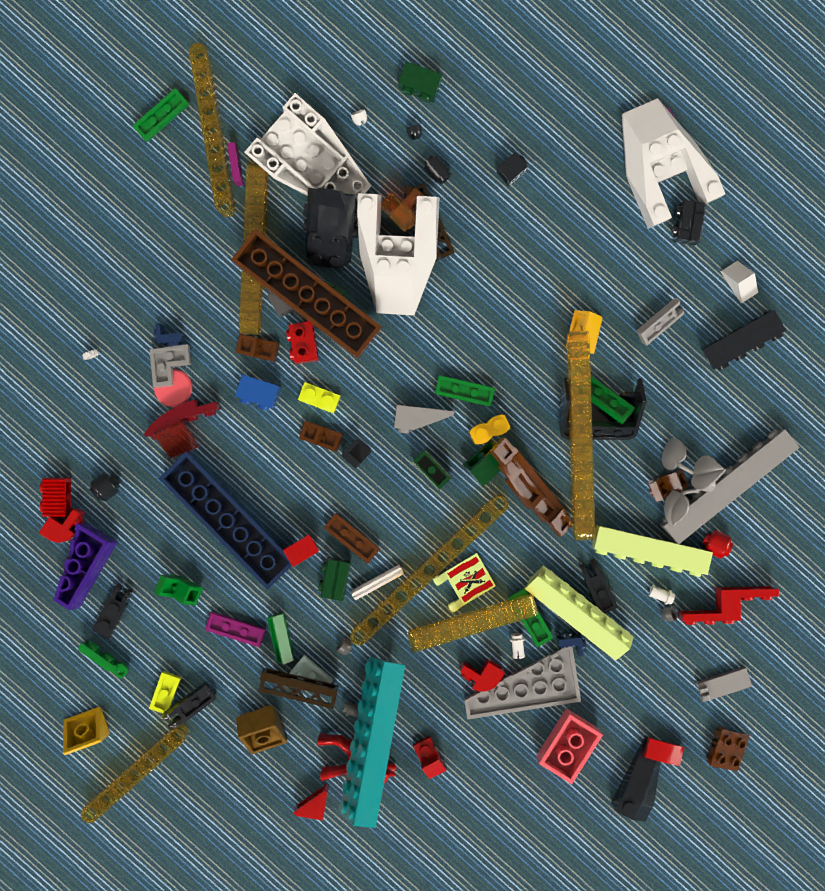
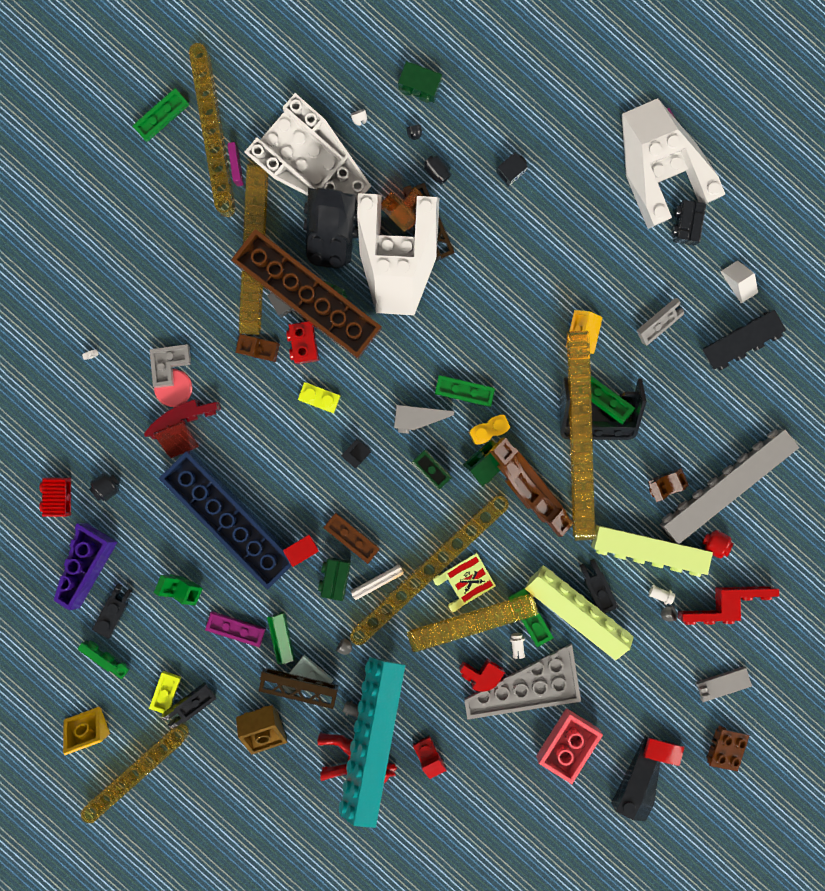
red brick [39,508,86,543] -> none
dark blue bracket [154,323,185,347] -> none
blue brick [235,374,281,411] -> none
red slope [293,784,329,820] -> none
reddish brown slope [299,421,344,452] -> none
dark blue bracket [556,632,586,657] -> none
light grey plant [662,438,726,526] -> none

